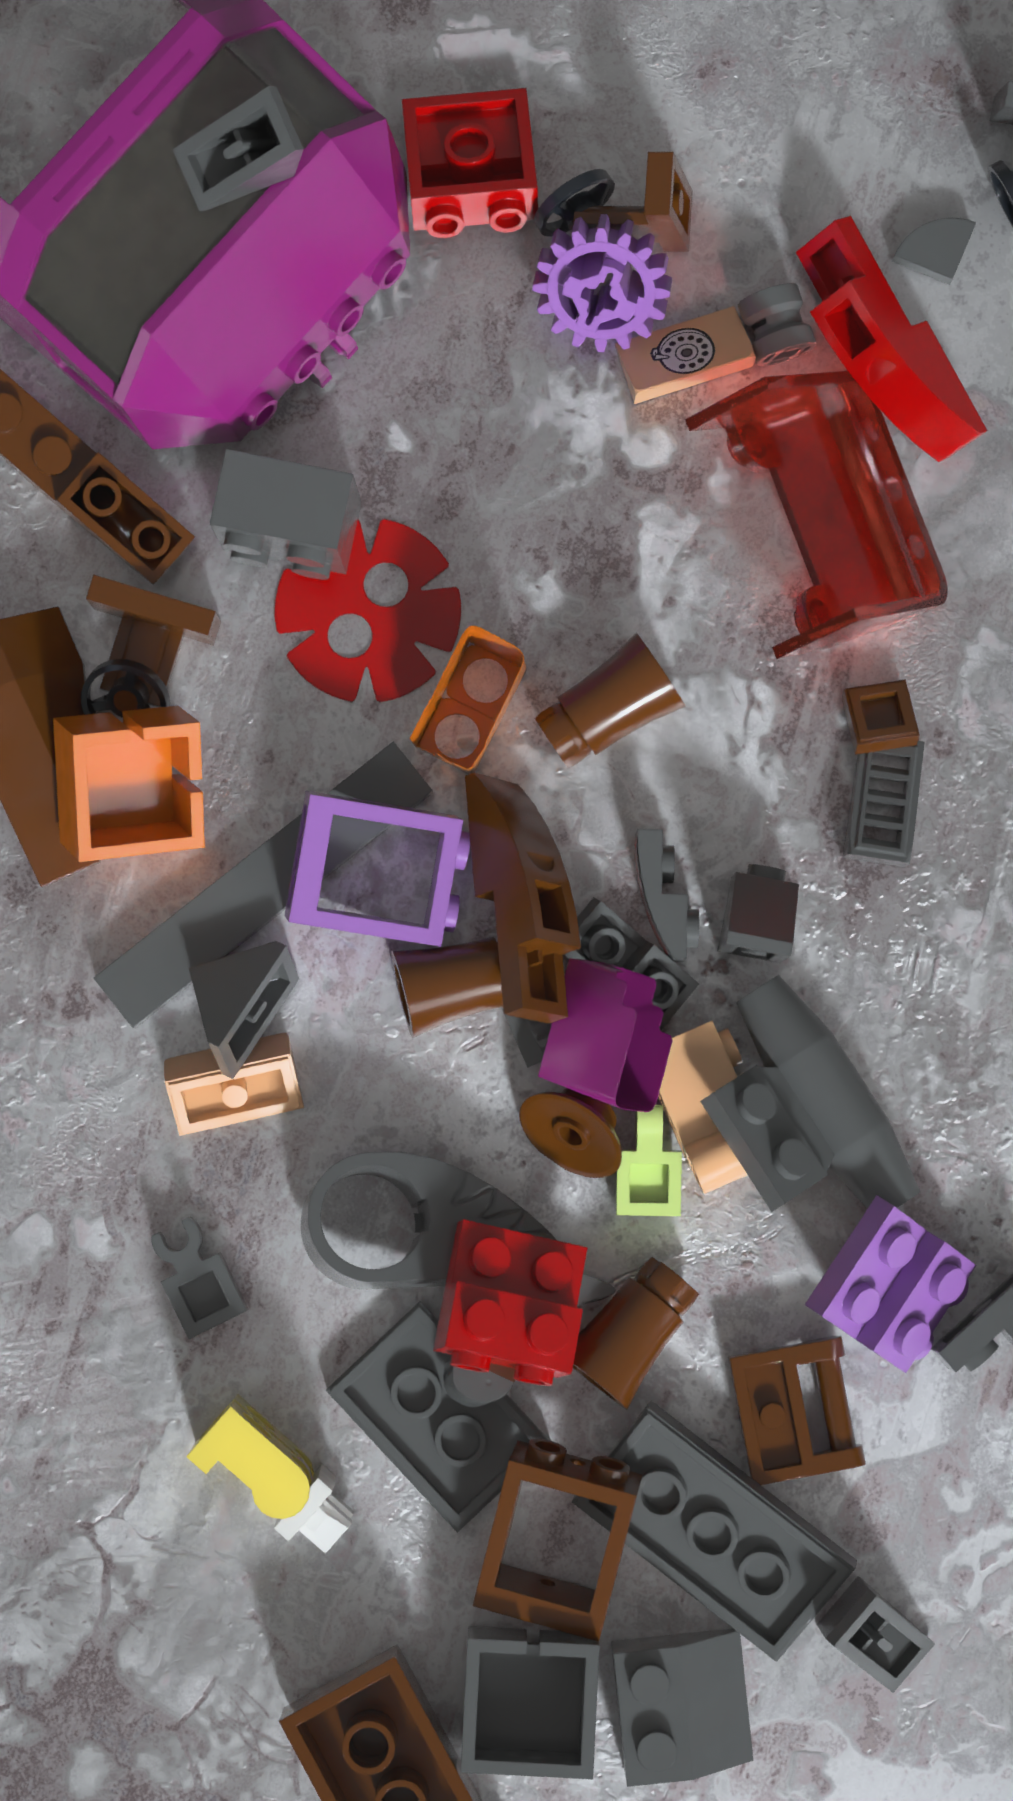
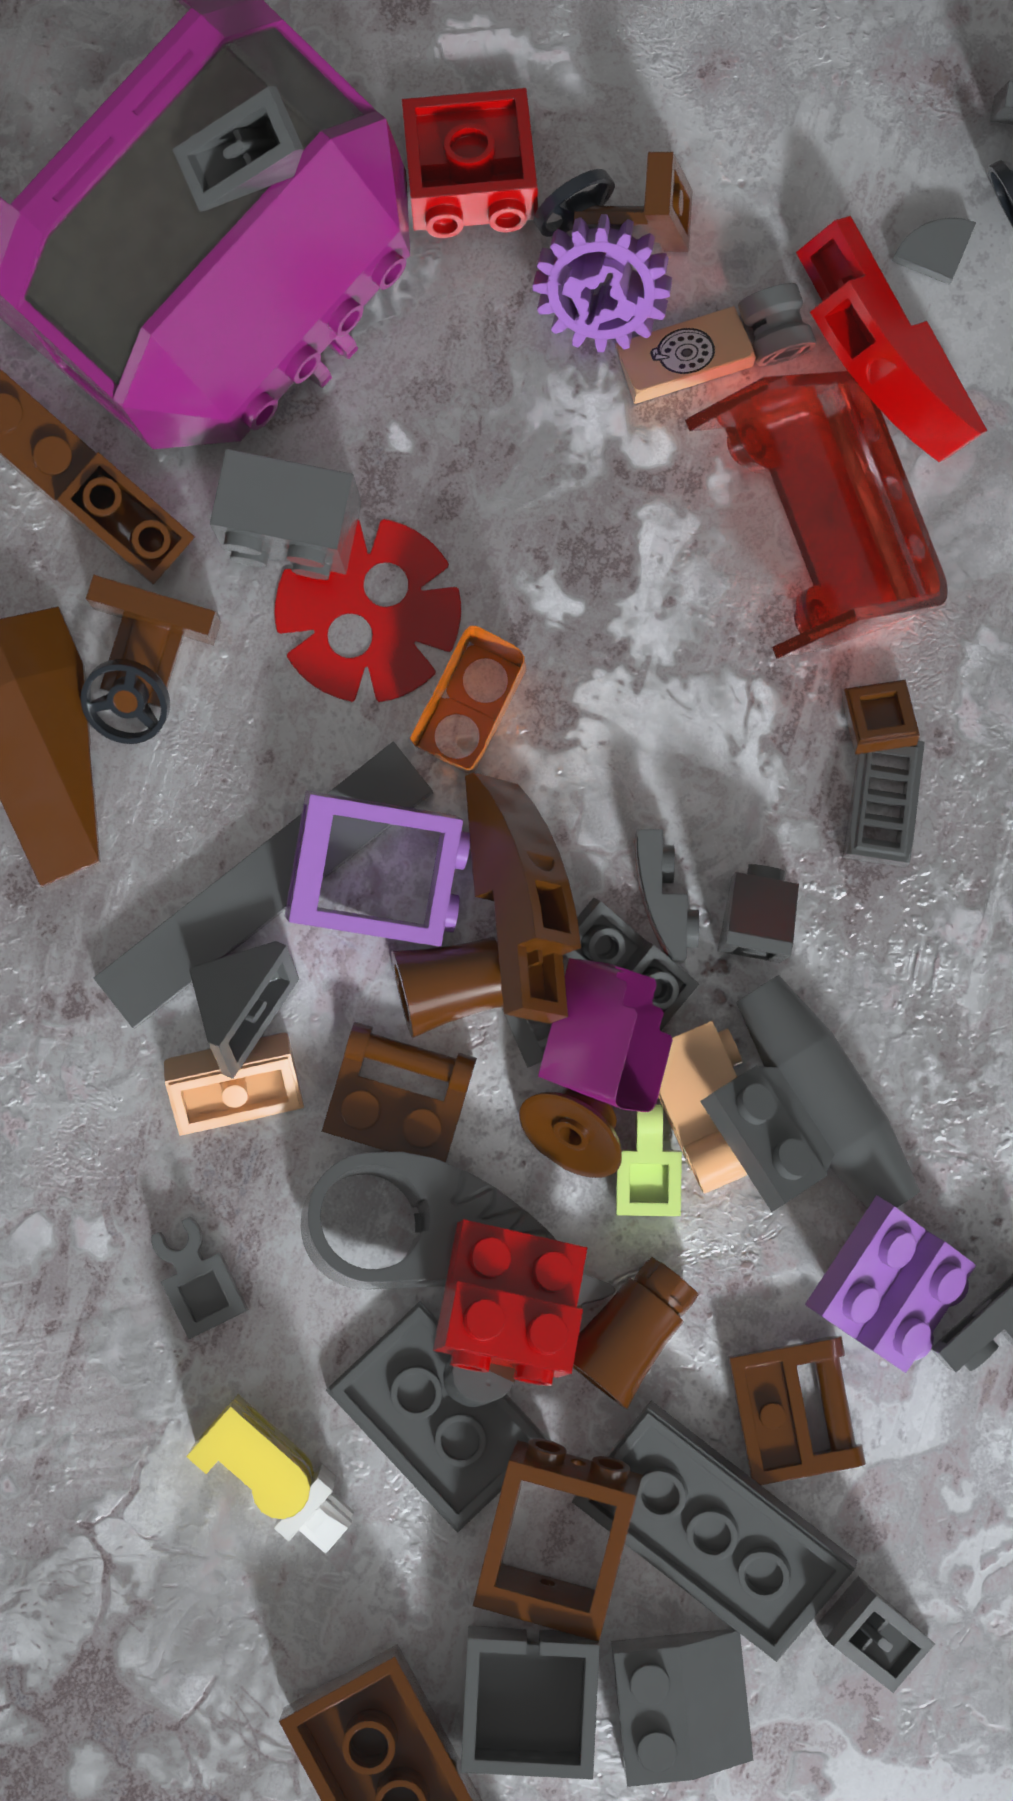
orange piece [53,706,205,862] -> none
reddish brown plant [534,633,686,768] -> none
none -> reddish brown plate [321,1022,477,1163]

